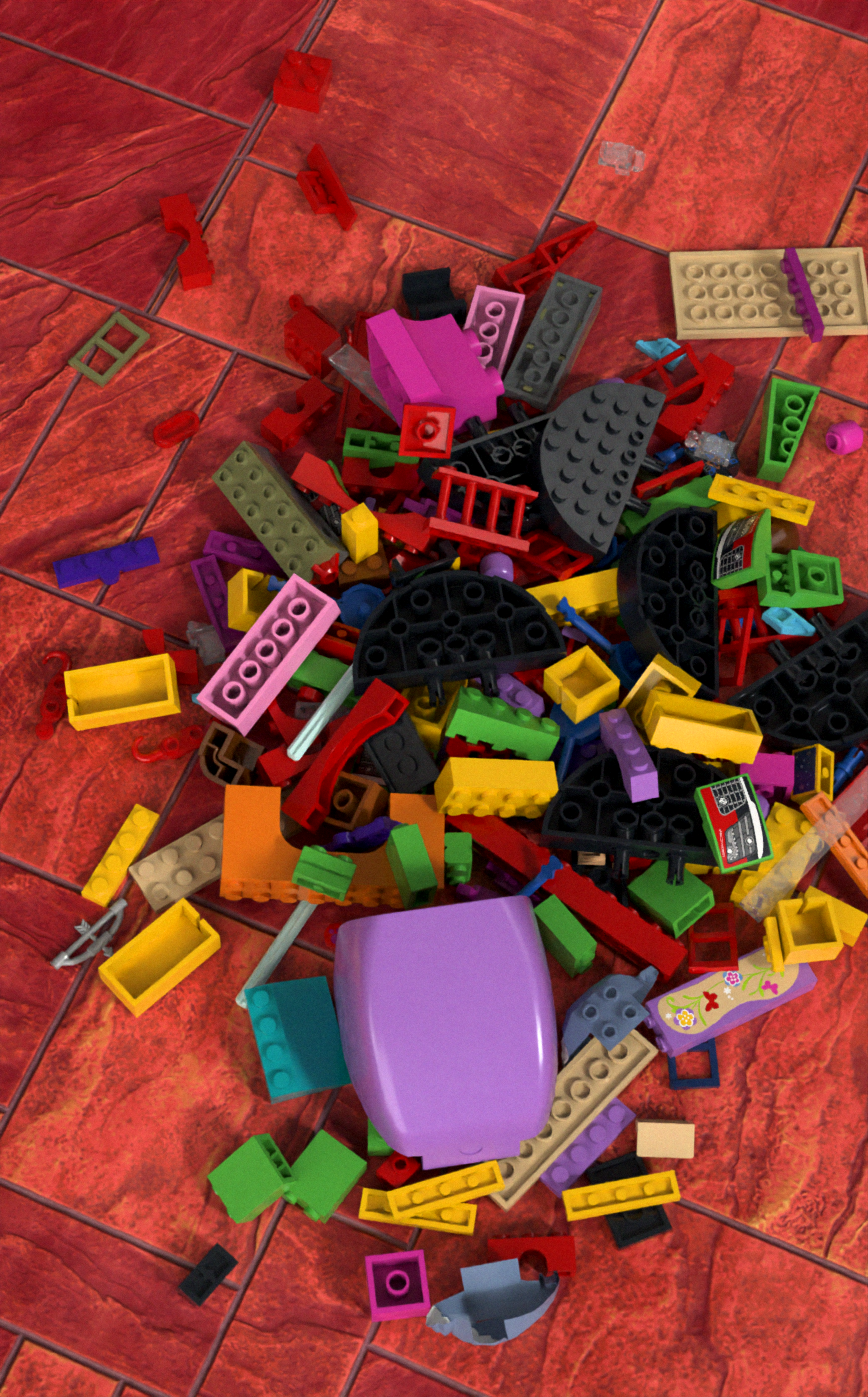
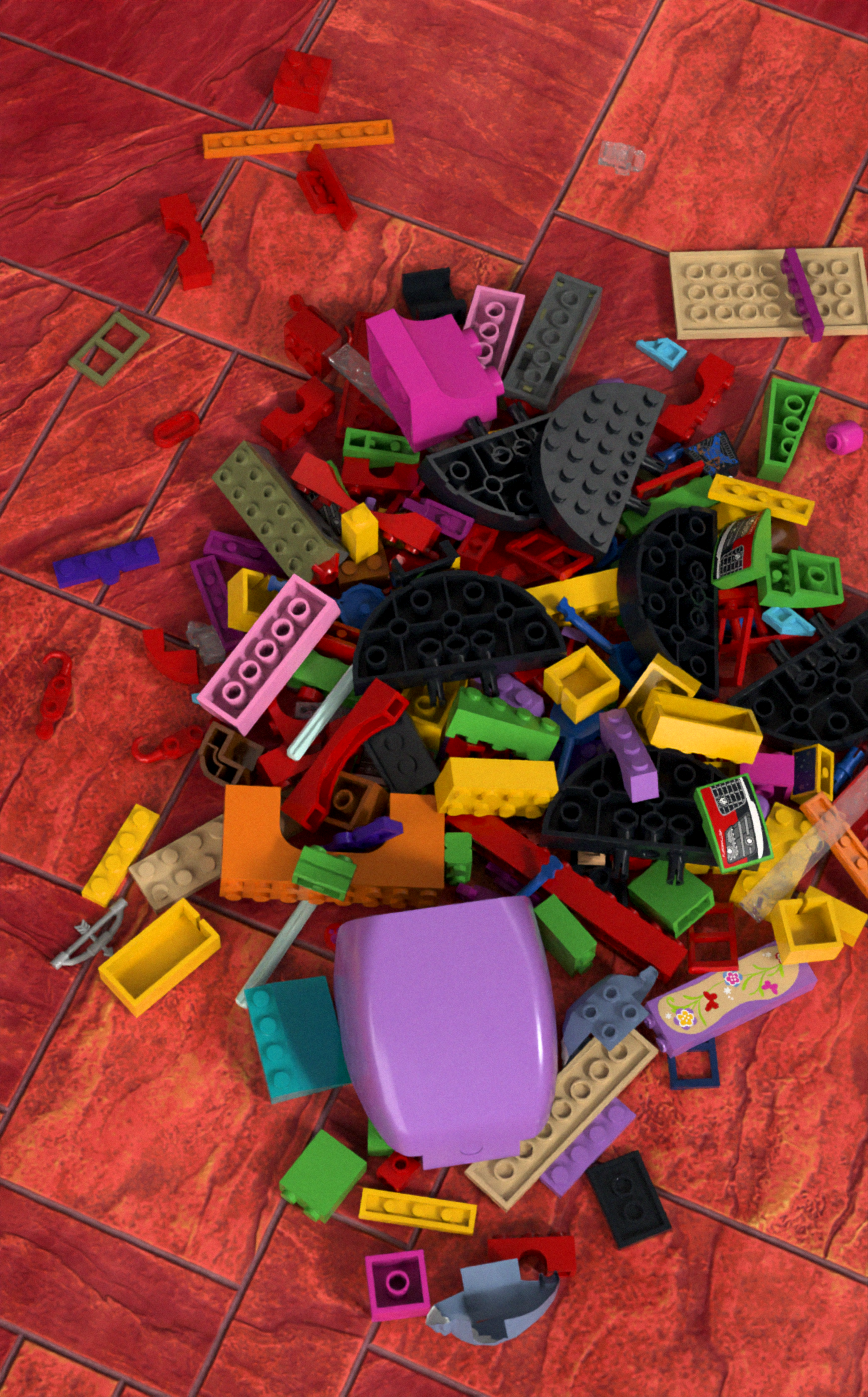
yellow piece [64,653,181,731] -> none
black hinge [175,1243,239,1307] -> none
bright green brick [207,1133,299,1224] -> none
bright green brick [385,823,438,910] -> none
yellow plate [386,1160,505,1222] -> none
red slope [398,402,456,459] -> none
red fence [421,465,539,557] -> none
medium lavender head [479,552,514,582] -> none
red wedge [491,220,598,303] -> none
yellow plate [561,1170,681,1222] -> none
red window [623,342,709,404] -> none
tan panel [635,1119,695,1158] -> none
clear piece [685,430,736,467] -> none
yellow tile [763,916,785,972] -> none
none -> orange tile [202,119,394,159]

